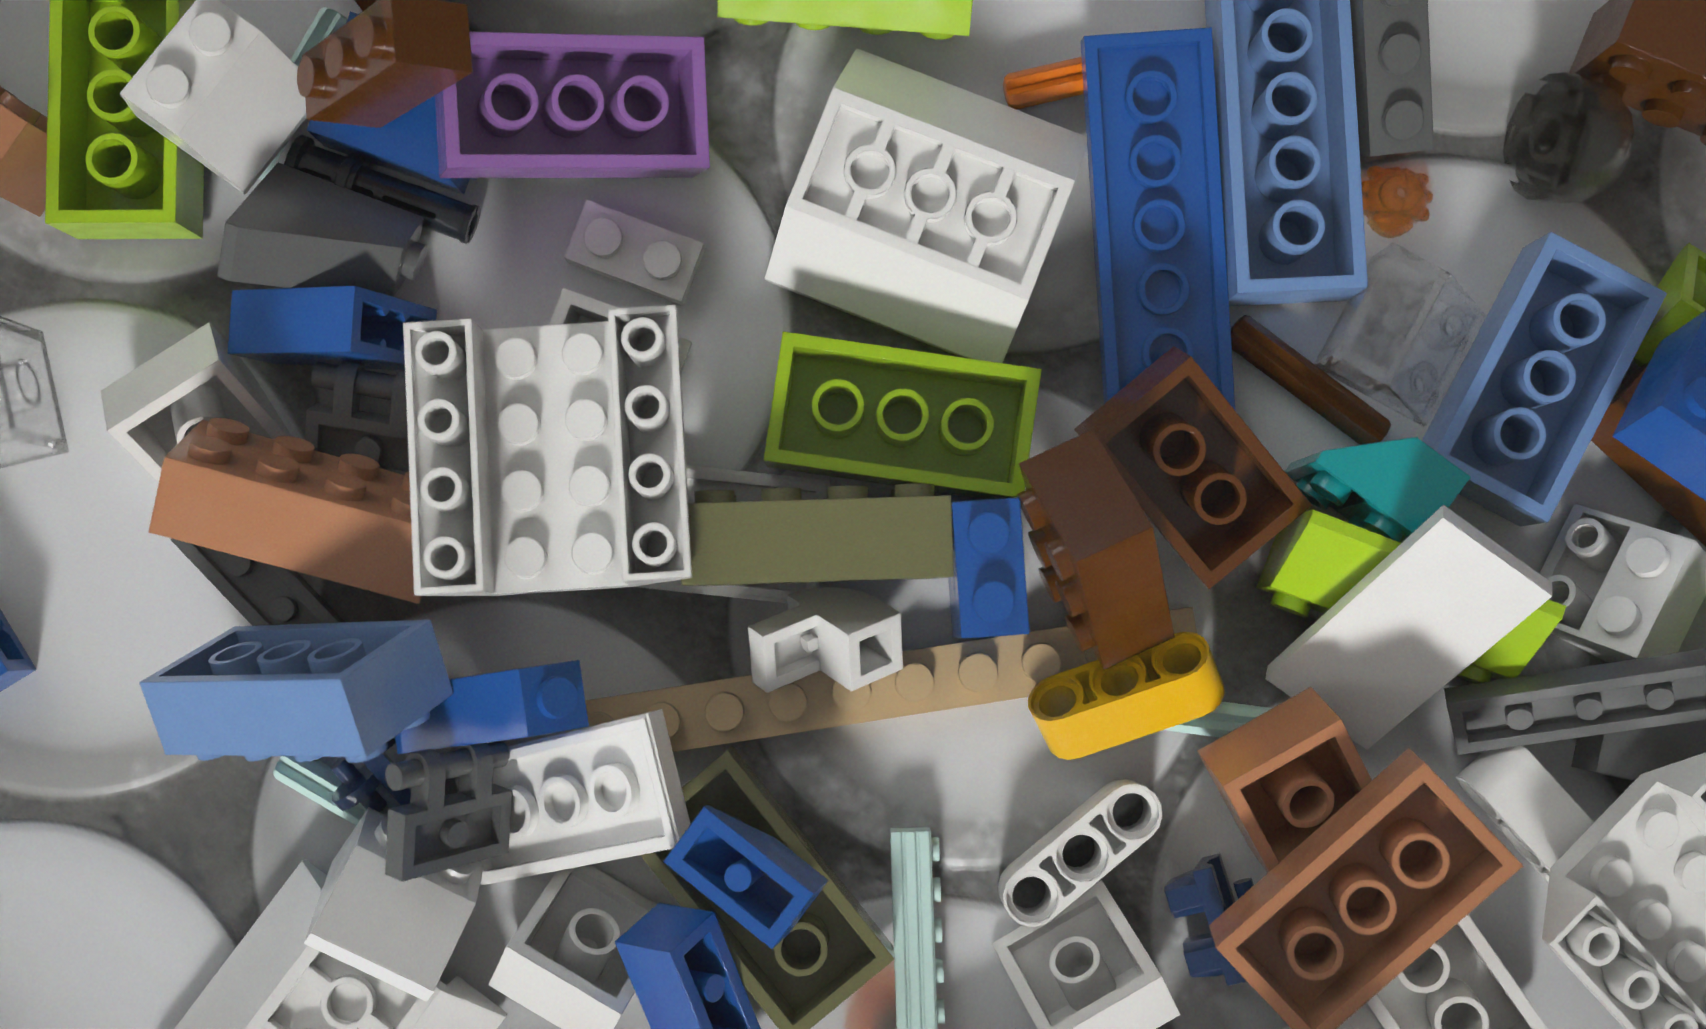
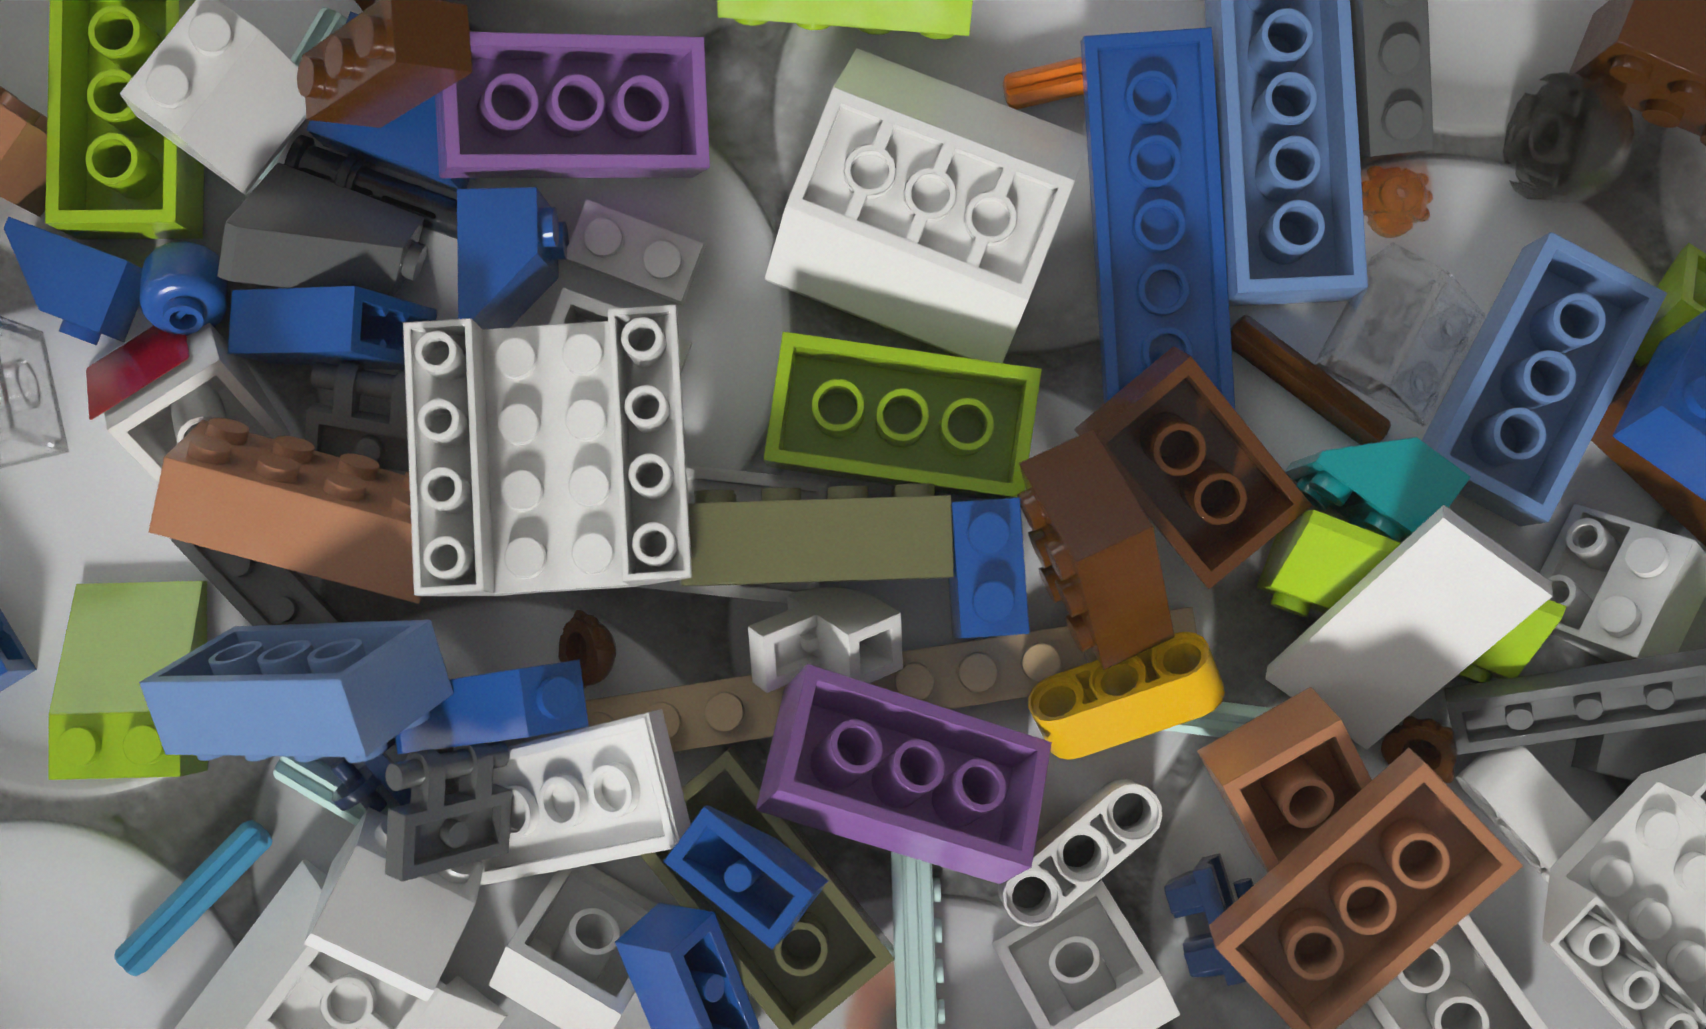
none -> blue slope [4,216,142,345]
none -> lime slope [48,581,208,780]
none -> red sticker [86,320,190,420]
none -> dark azure axle [114,820,273,976]
none -> blue head [139,241,228,336]
none -> blue slope [457,187,569,329]
none -> reddish brown animal [558,610,616,689]
none -> medium lavender brick [756,664,1052,884]
none -> reddish brown animal [1381,716,1457,783]

